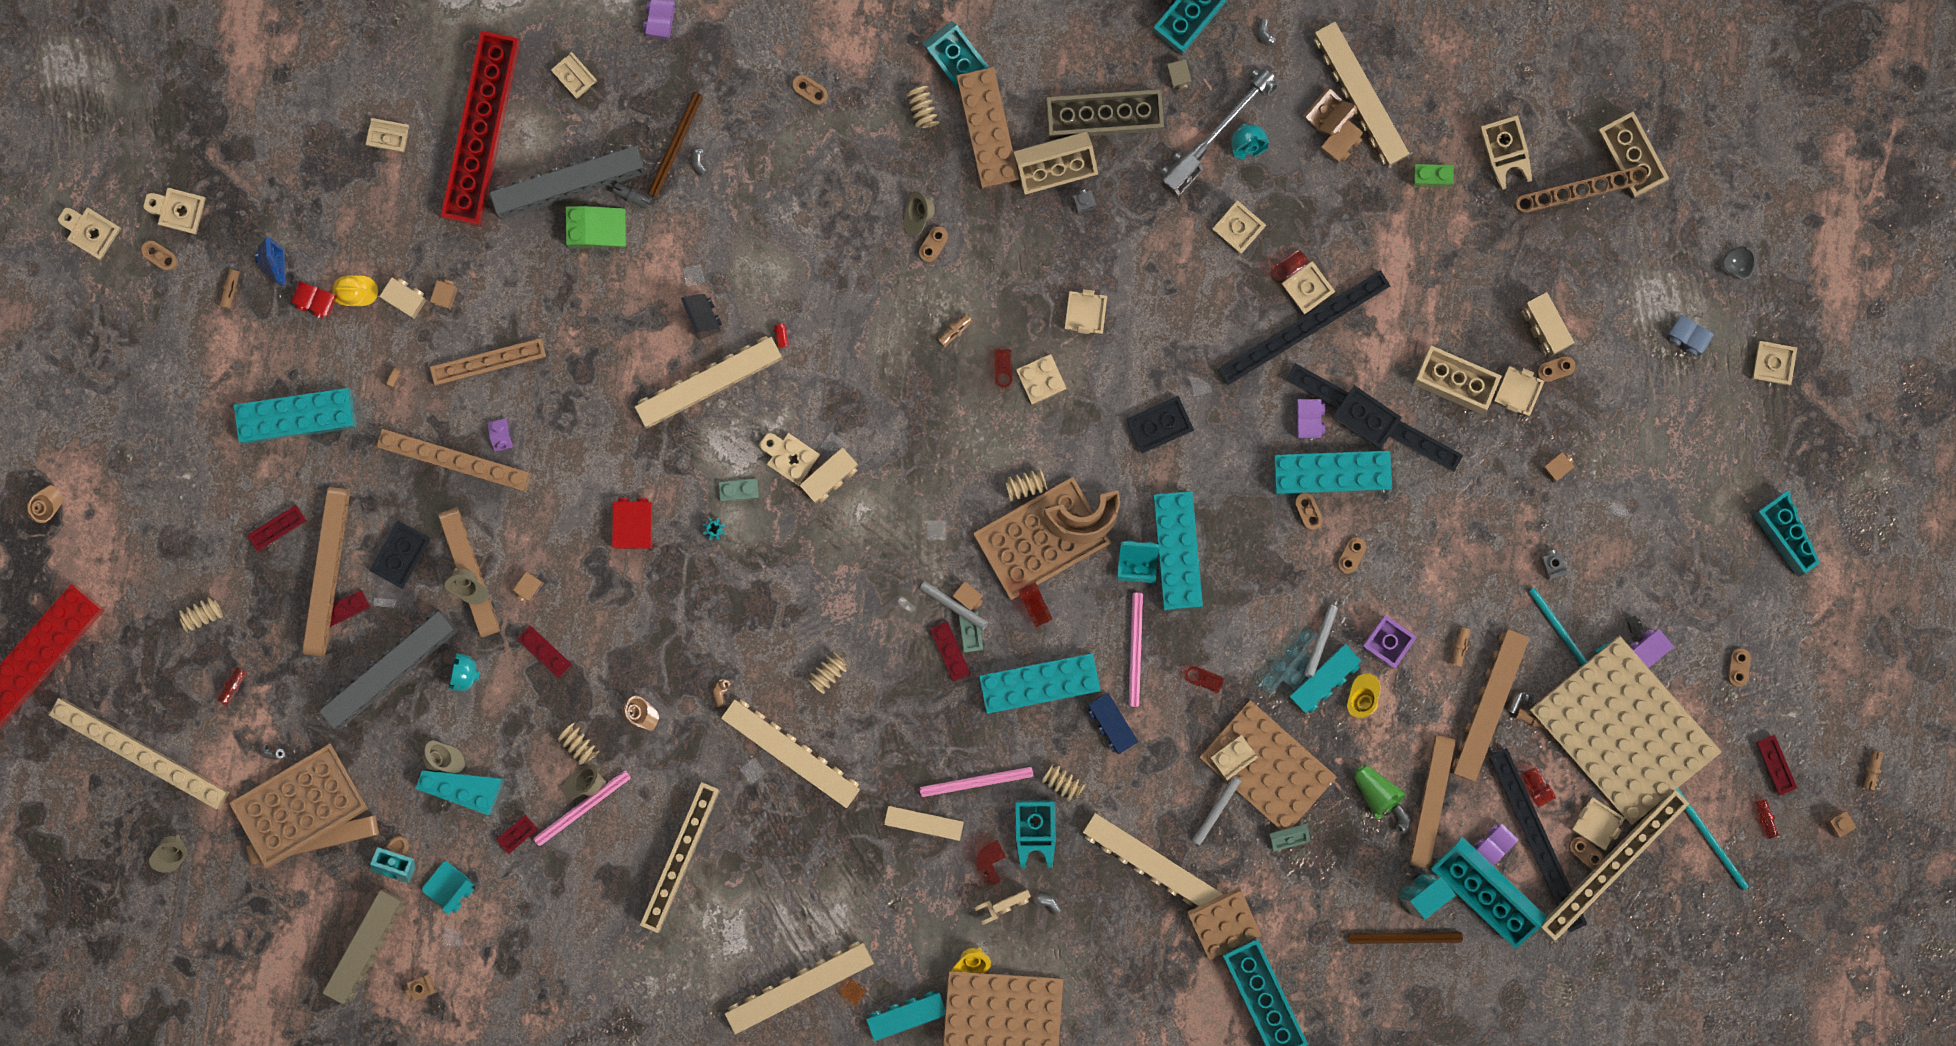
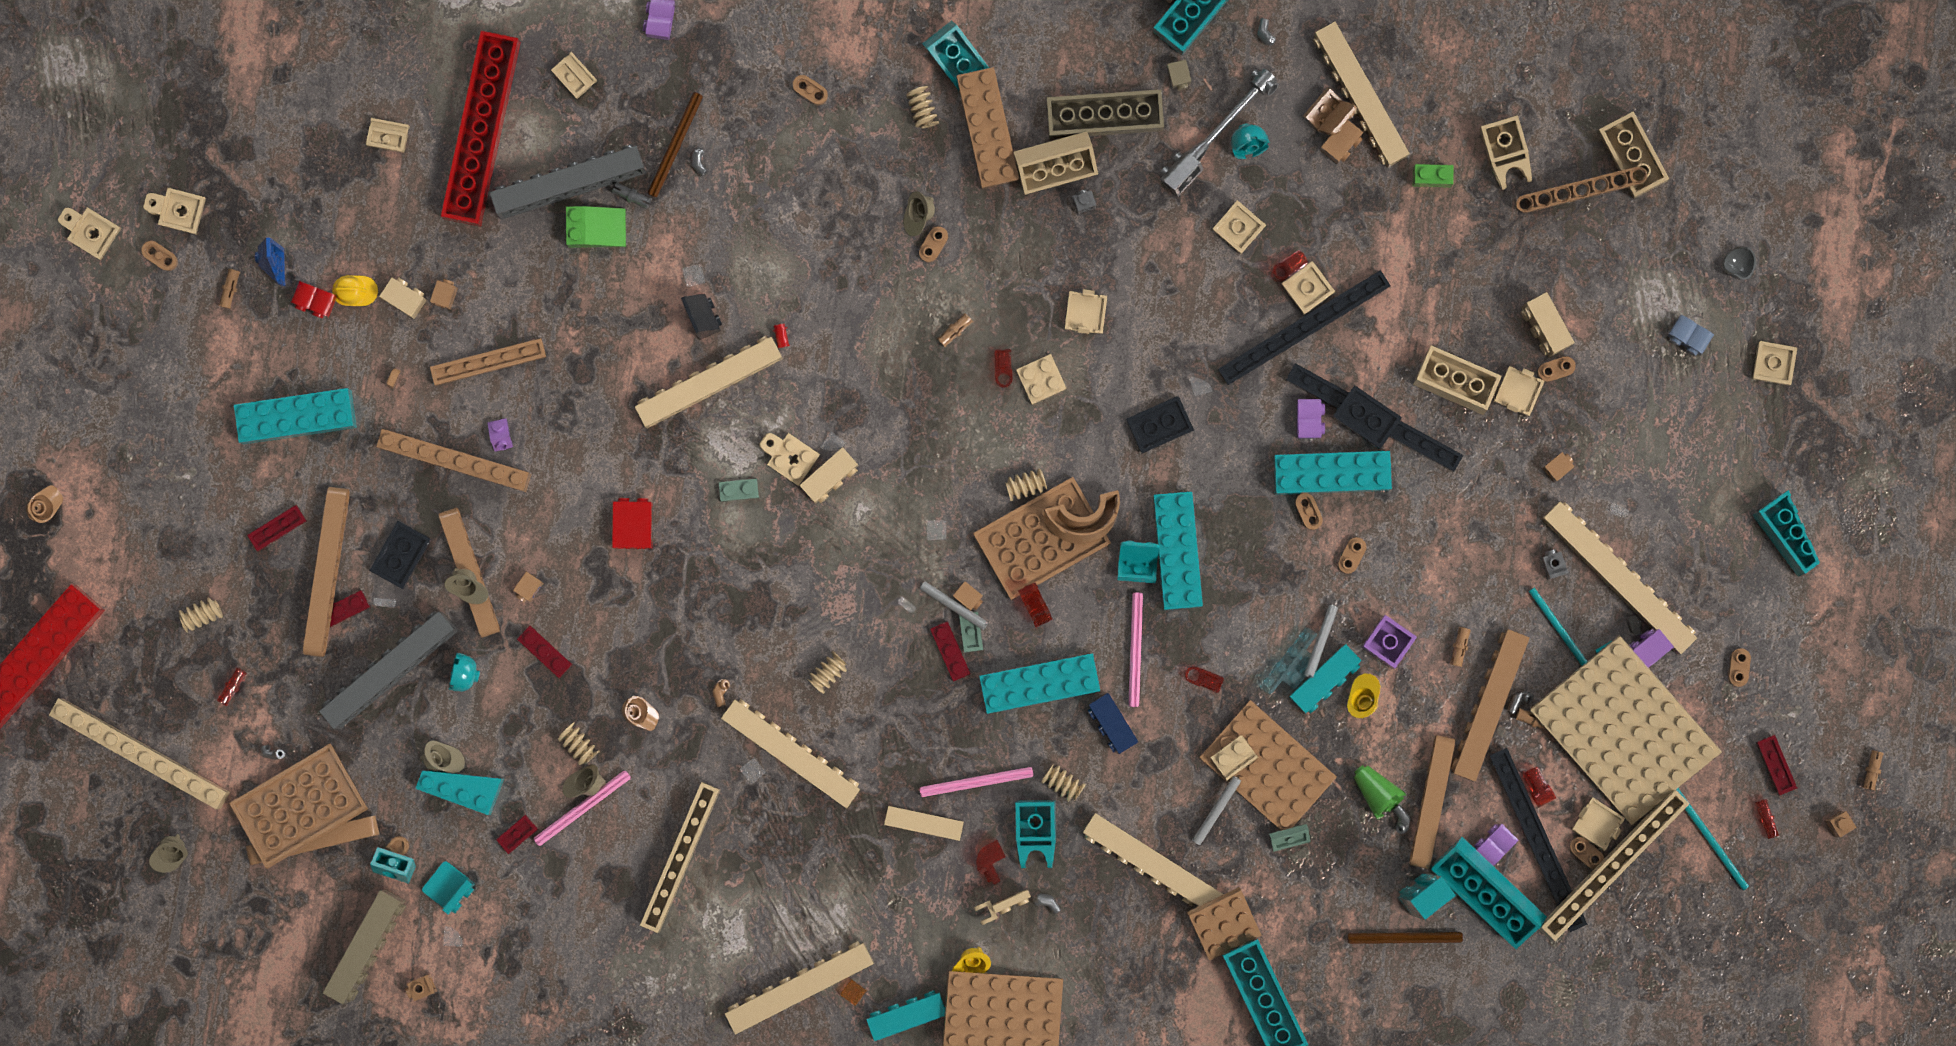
teal gear [703,518,726,541] -> none
none -> tan brick [1542,502,1697,655]

